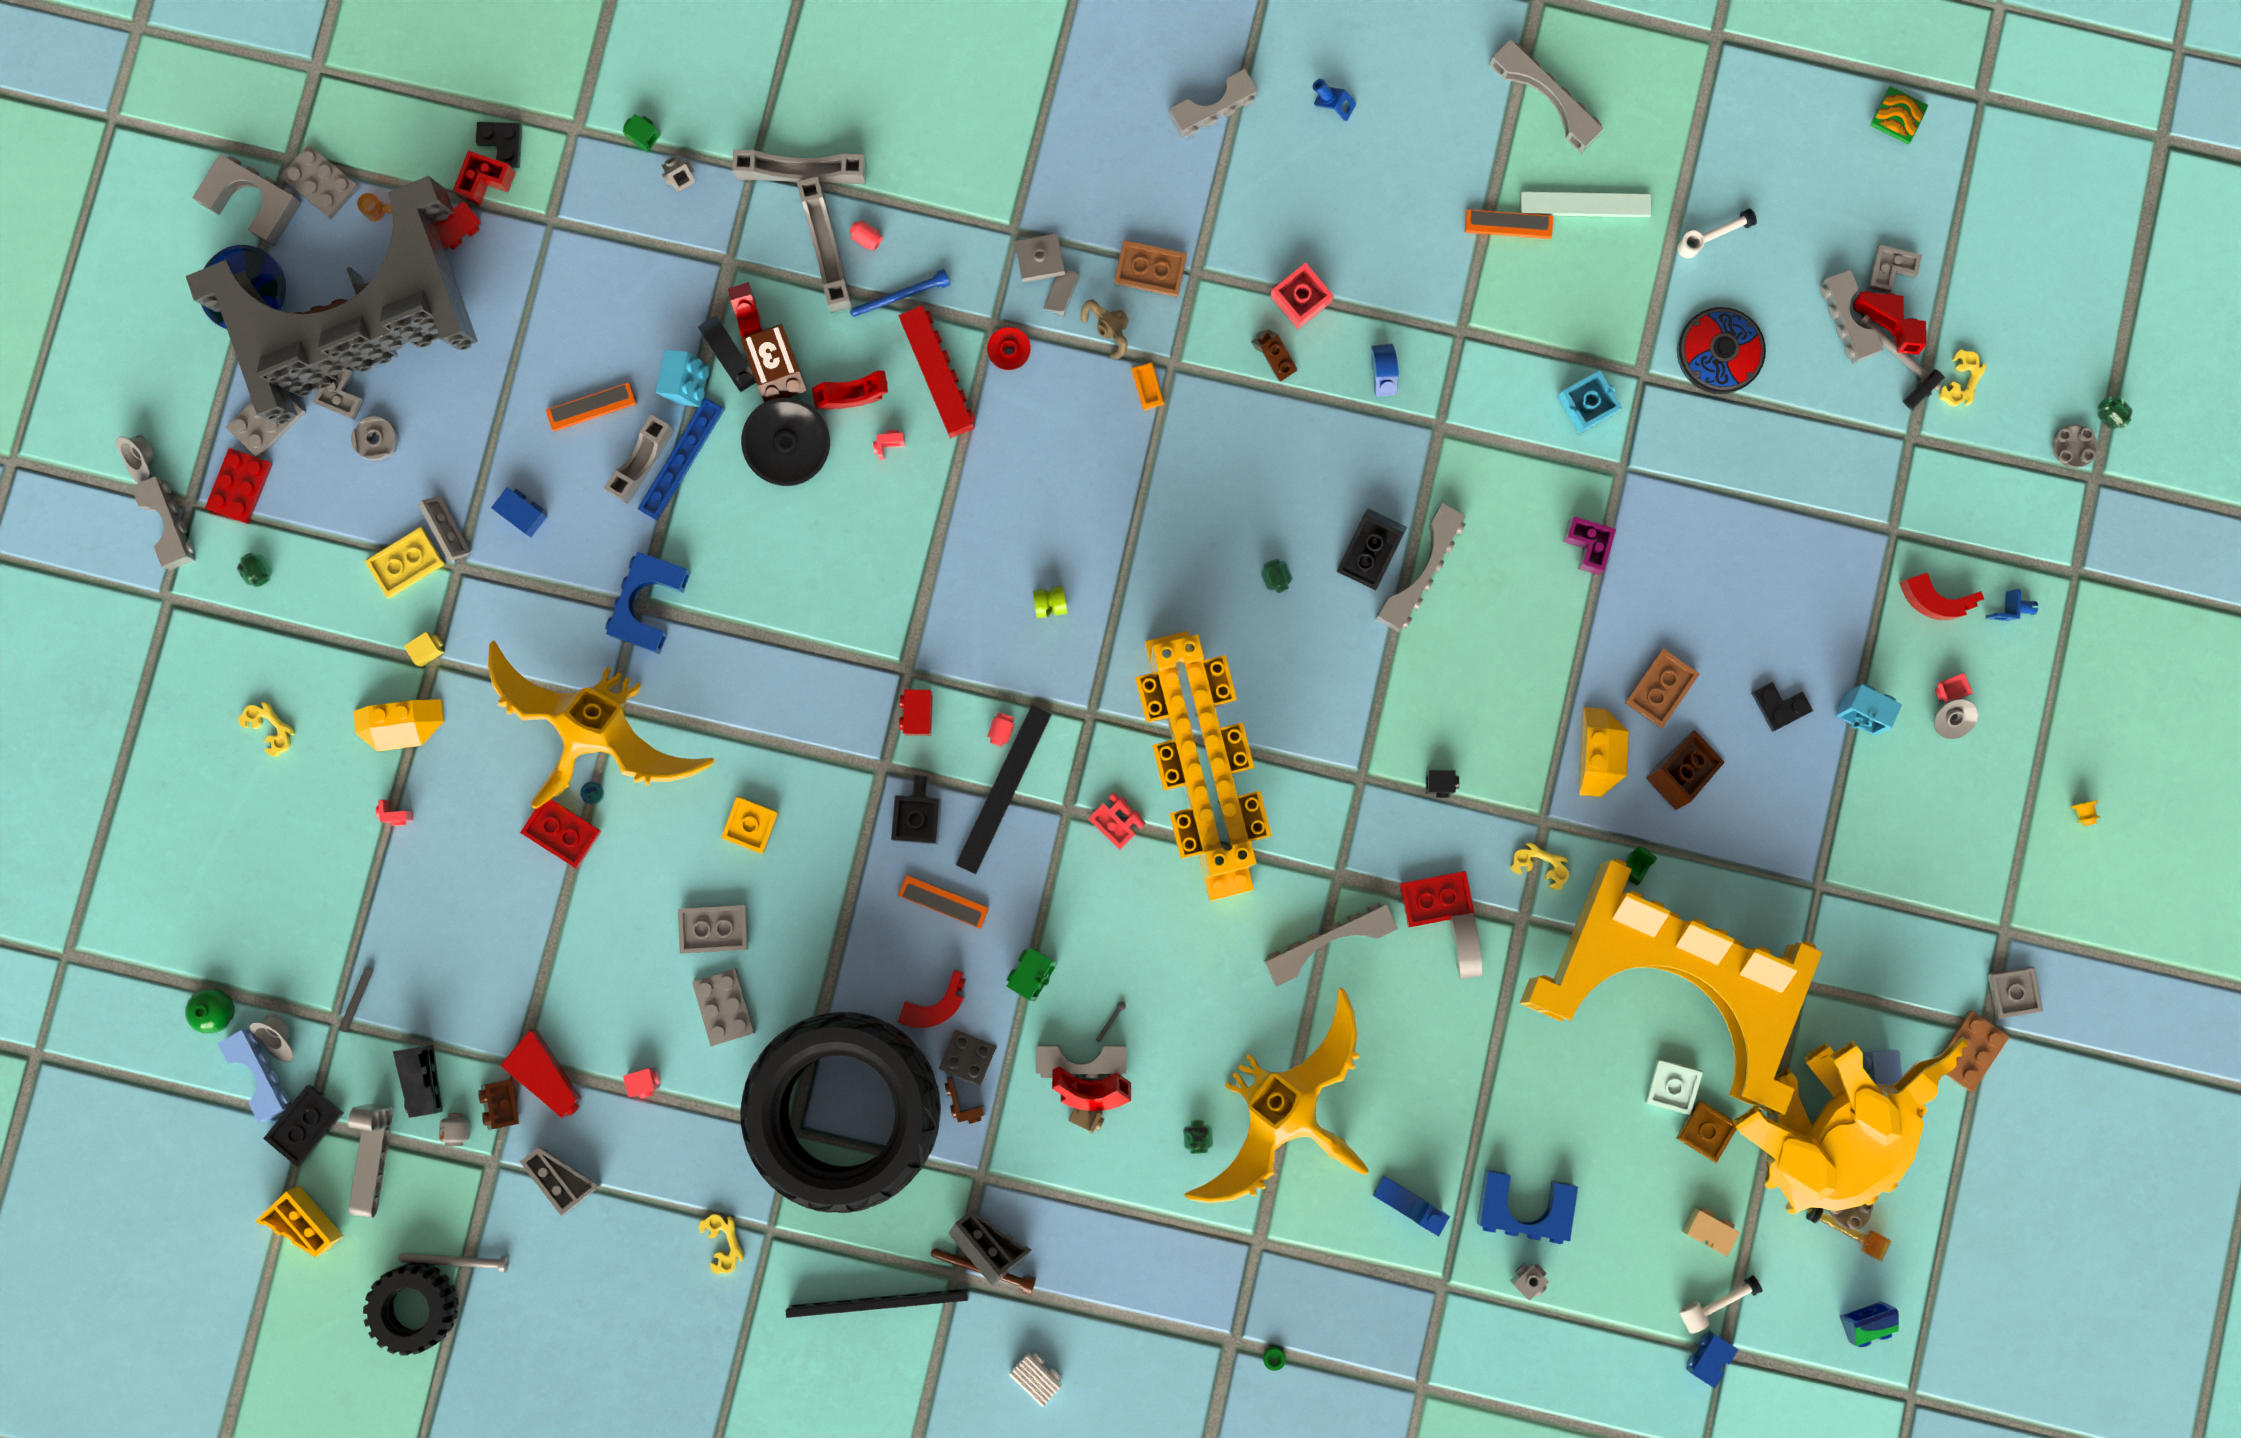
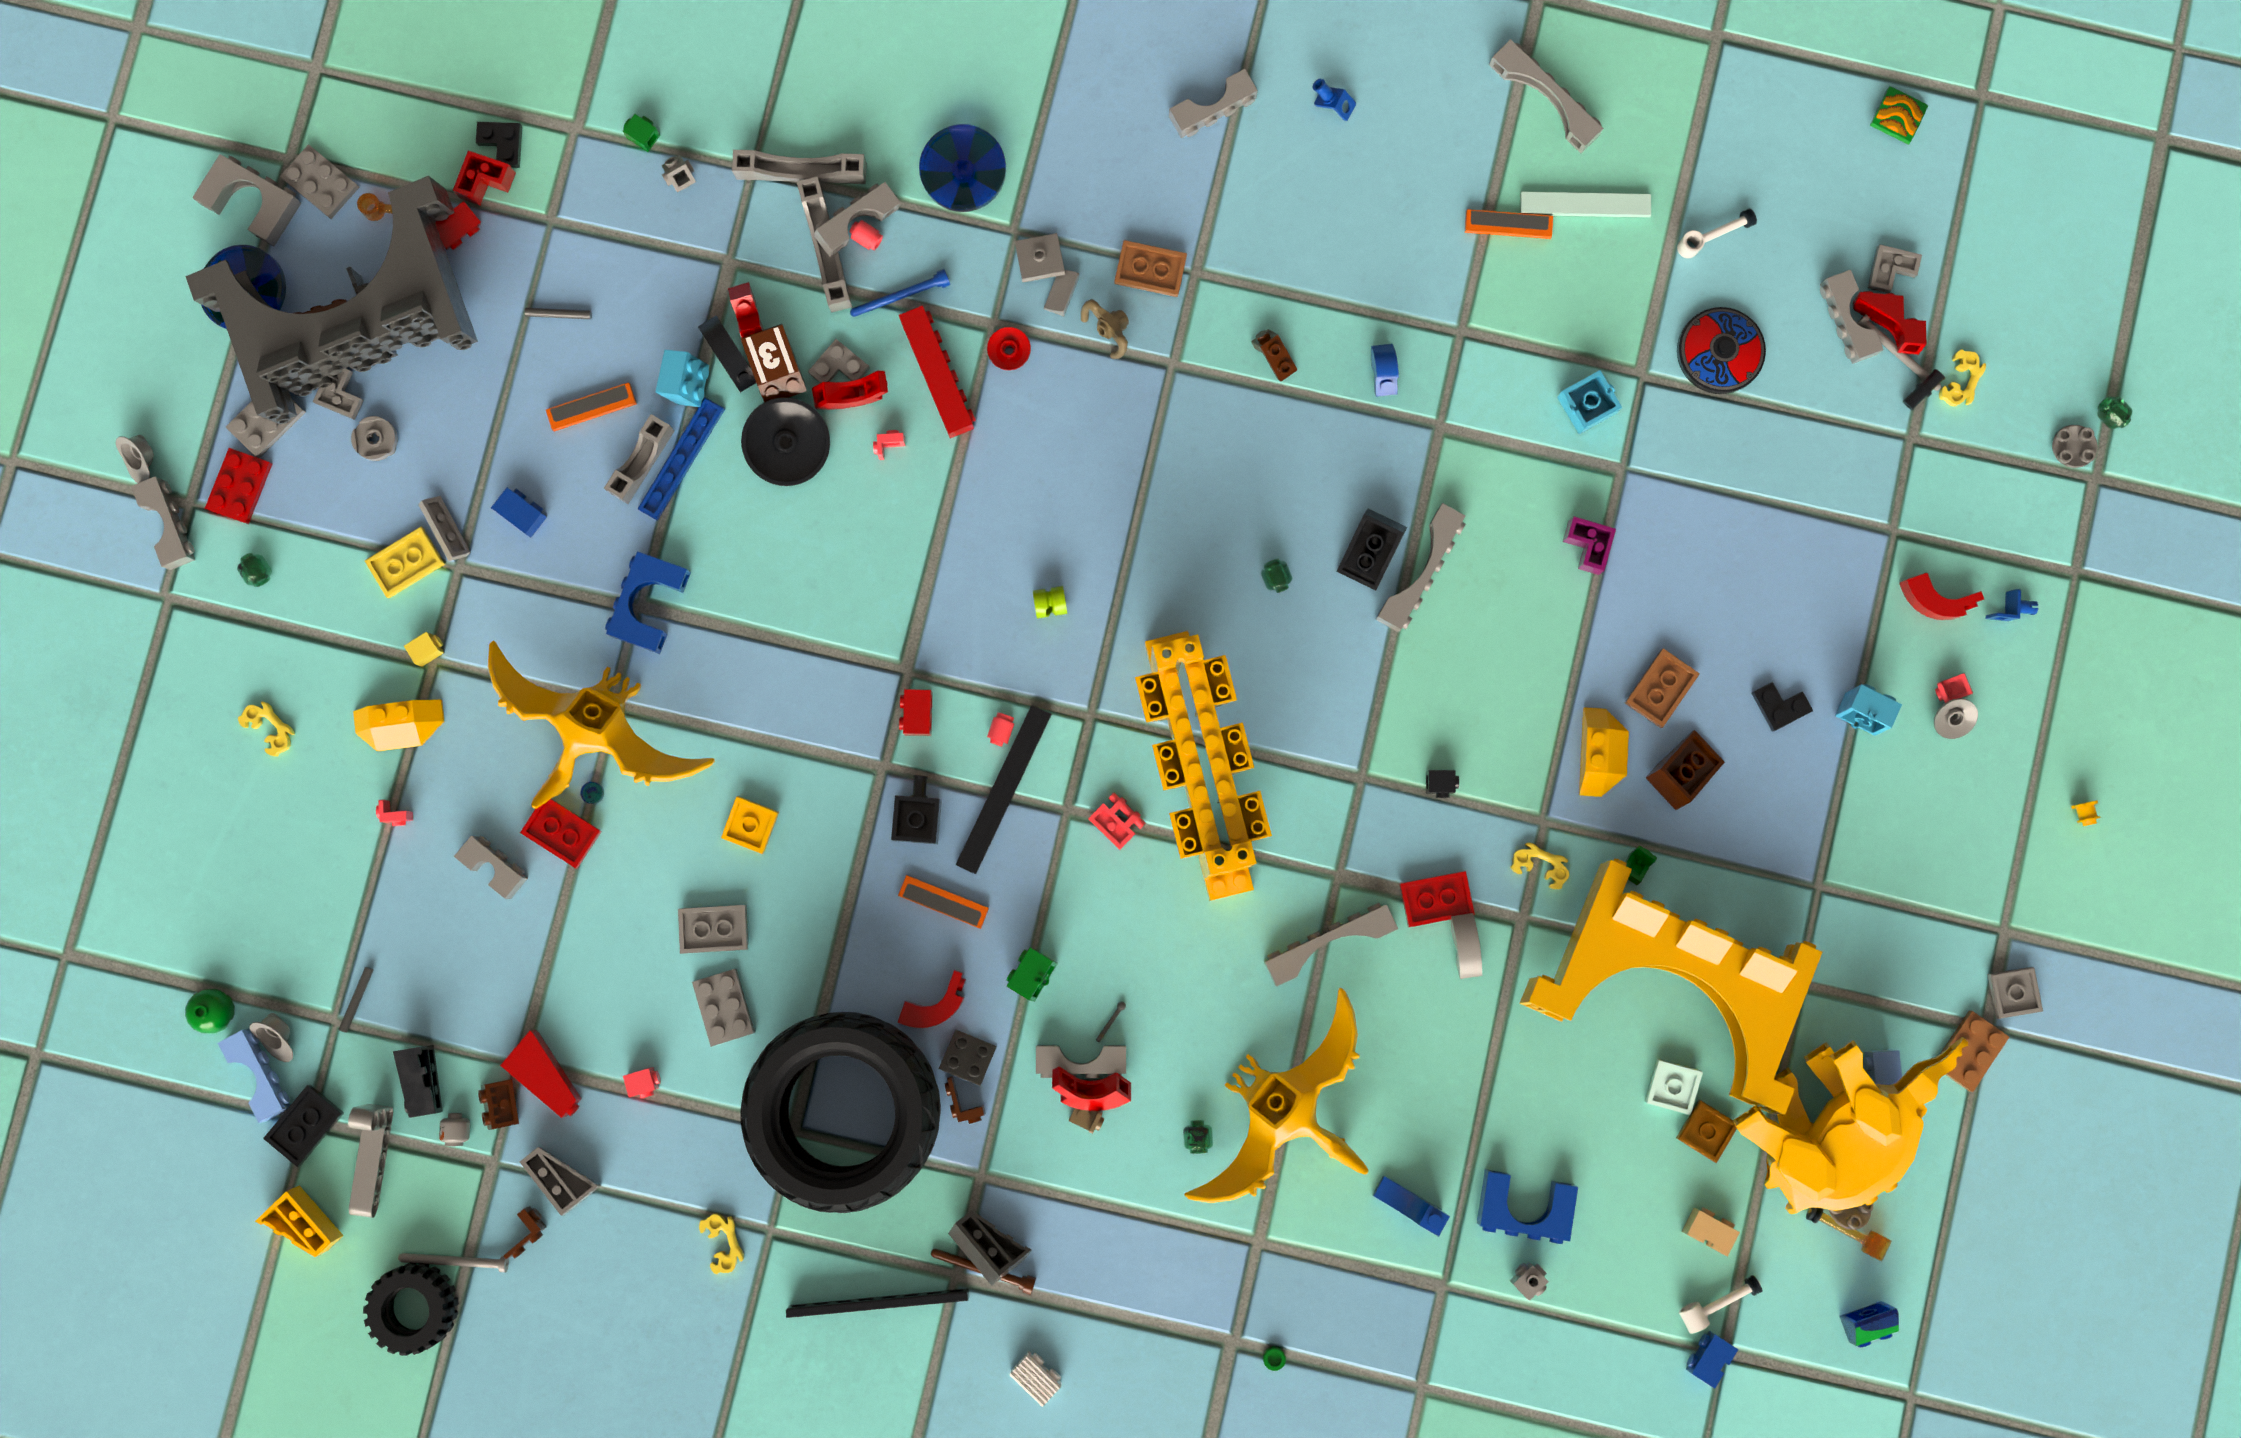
light orange tile [1131,362,1164,411] -> none
coral brick [1270,263,1334,329] -> none
none -> light grey arch [454,835,528,899]
none -> reddish brown bracket [504,1206,546,1259]
none -> dark grey bar [525,308,592,319]
none -> light grey plate [808,339,870,383]
none -> light grey arch [814,182,901,257]
none -> clear blue dish [919,124,1006,212]

